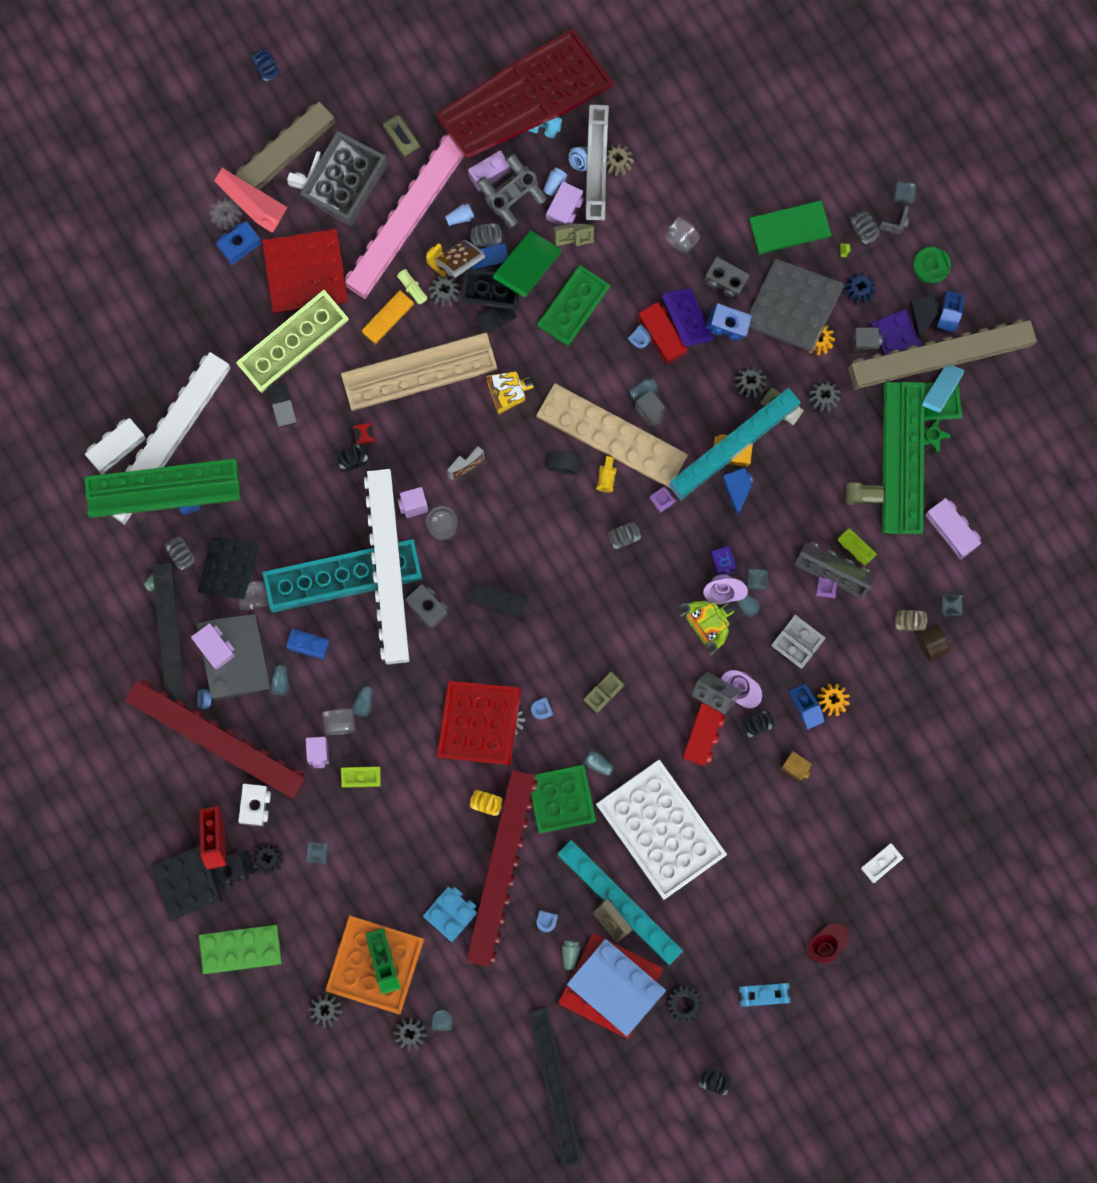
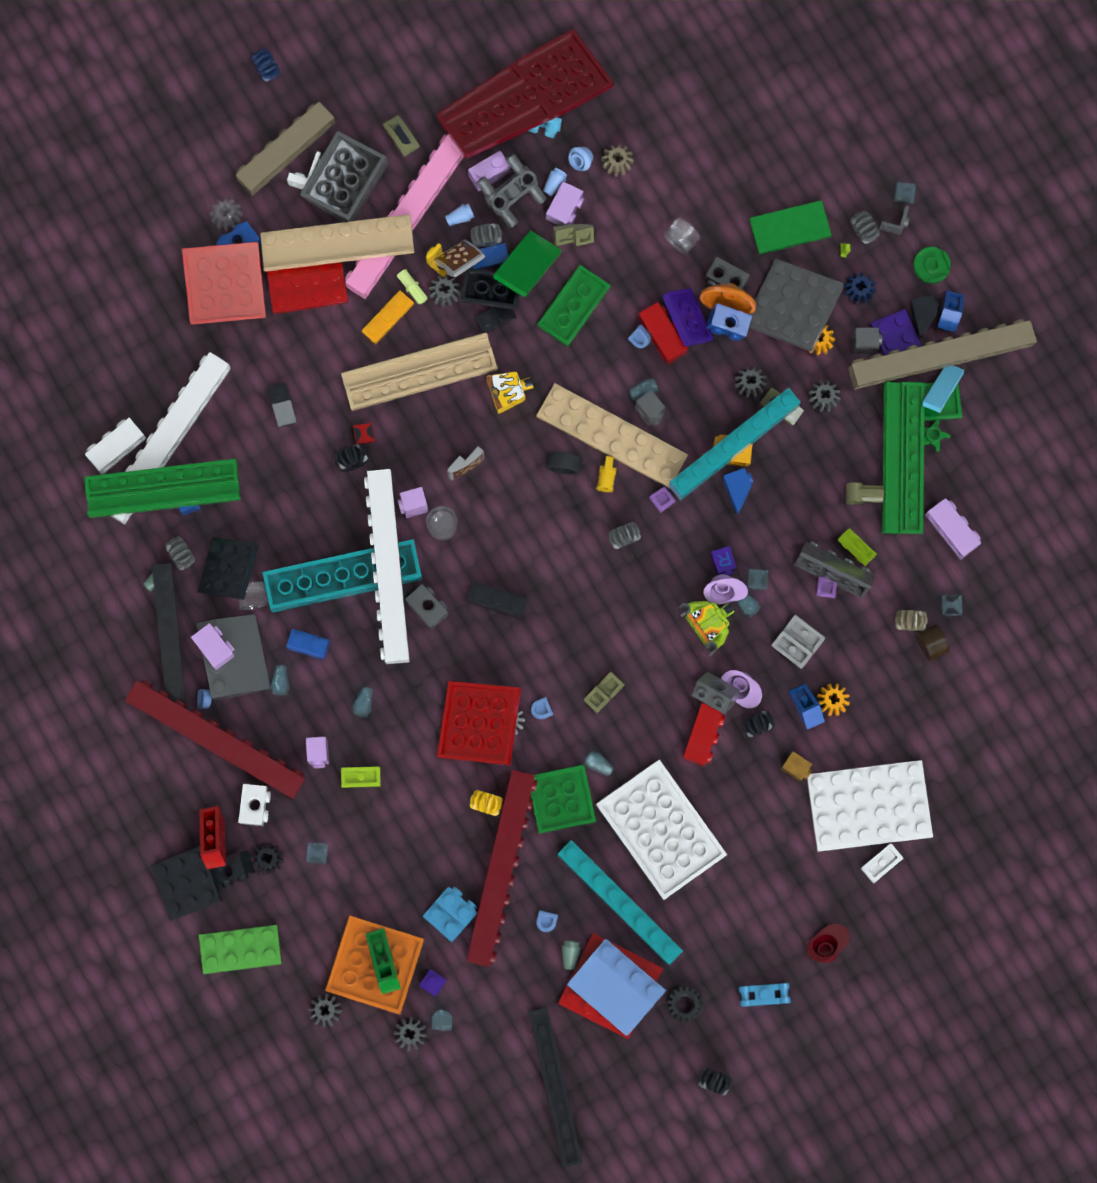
coral slope [215,168,287,233] -> none
yellowish green brick [236,290,349,393] -> none
clear piece [322,709,355,735] -> none
light grey arch [585,105,609,221] -> none
dark tan plate [593,899,632,943] -> none
none -> plate [182,242,266,325]
none -> tan plate [261,214,415,271]
none -> dark purple brick [419,969,447,997]
none -> orange dish [700,284,756,315]
none -> white plate [807,760,933,852]

